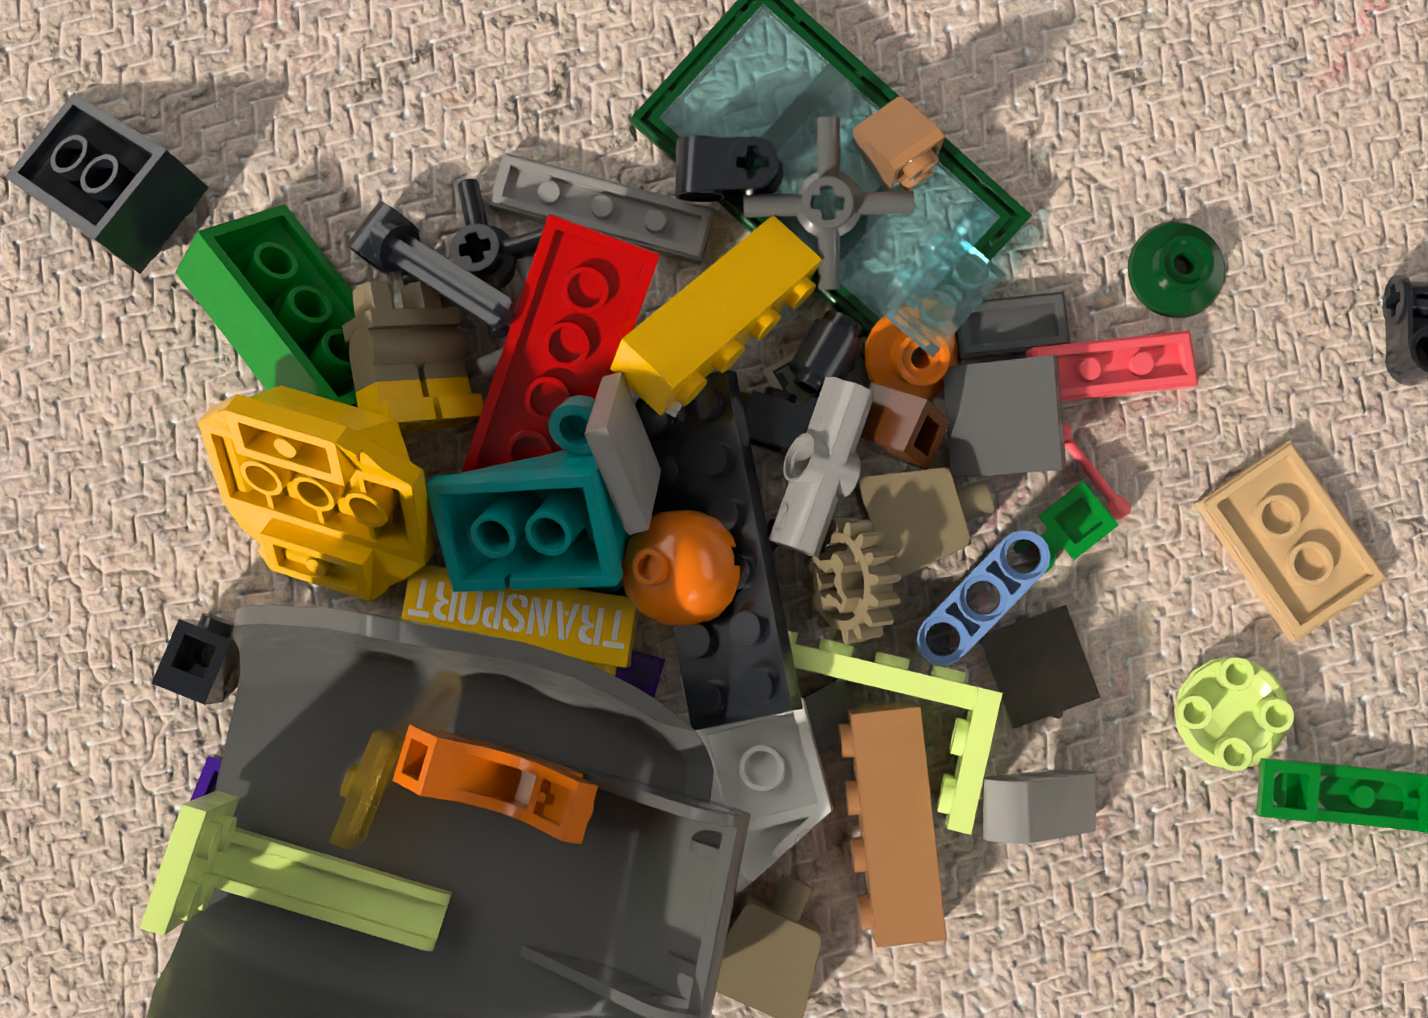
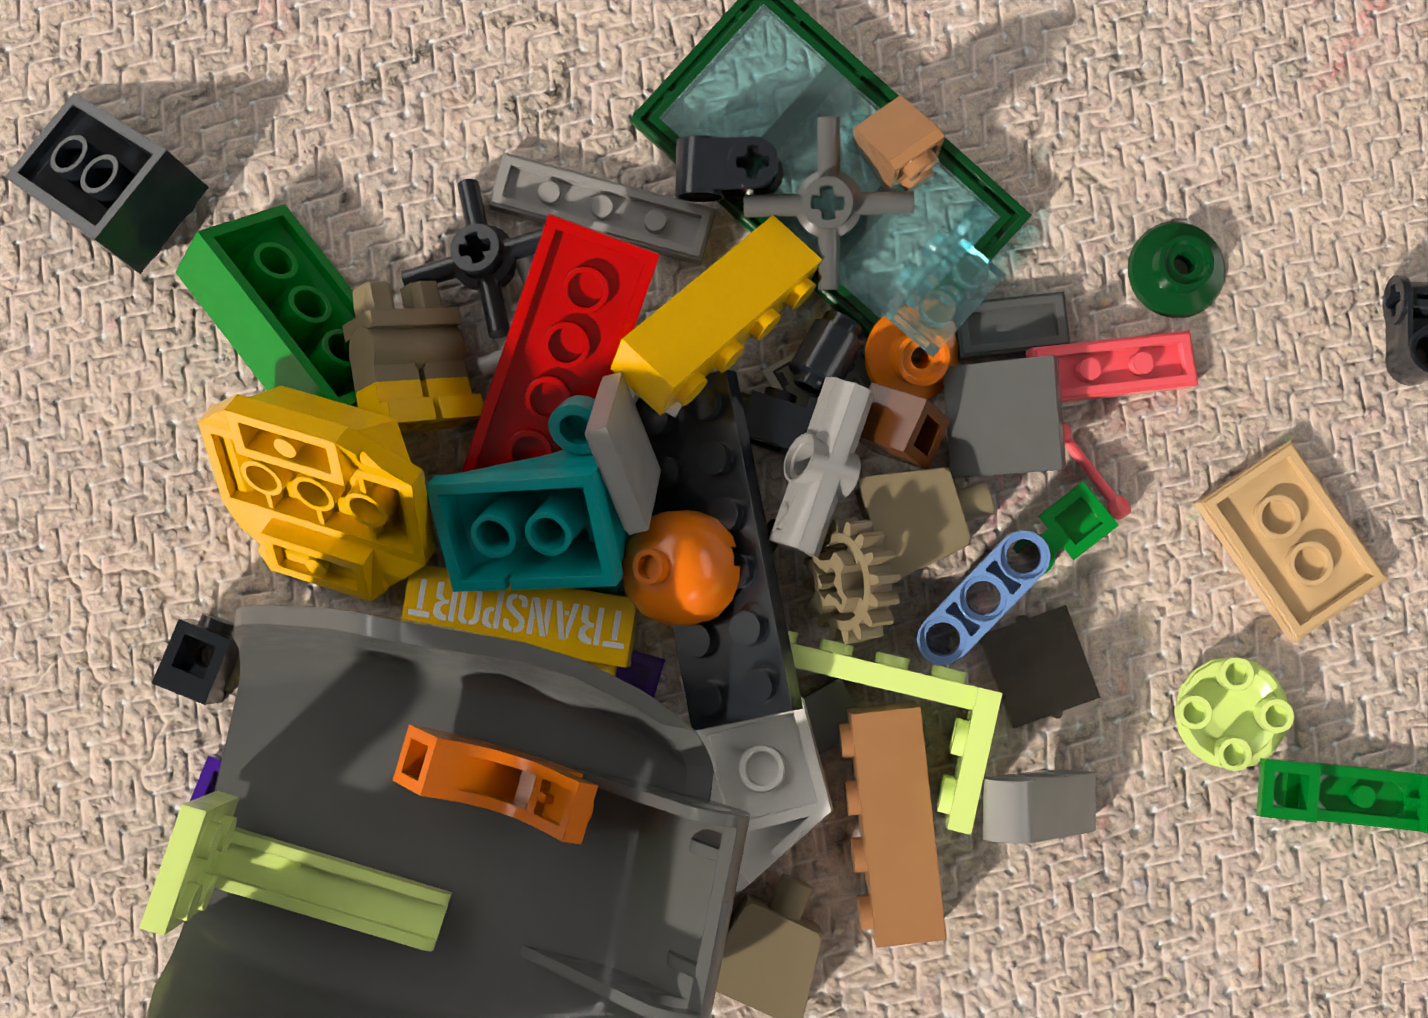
clear yellow plate [329,728,405,850] -> none
black axle [346,200,517,329] -> none

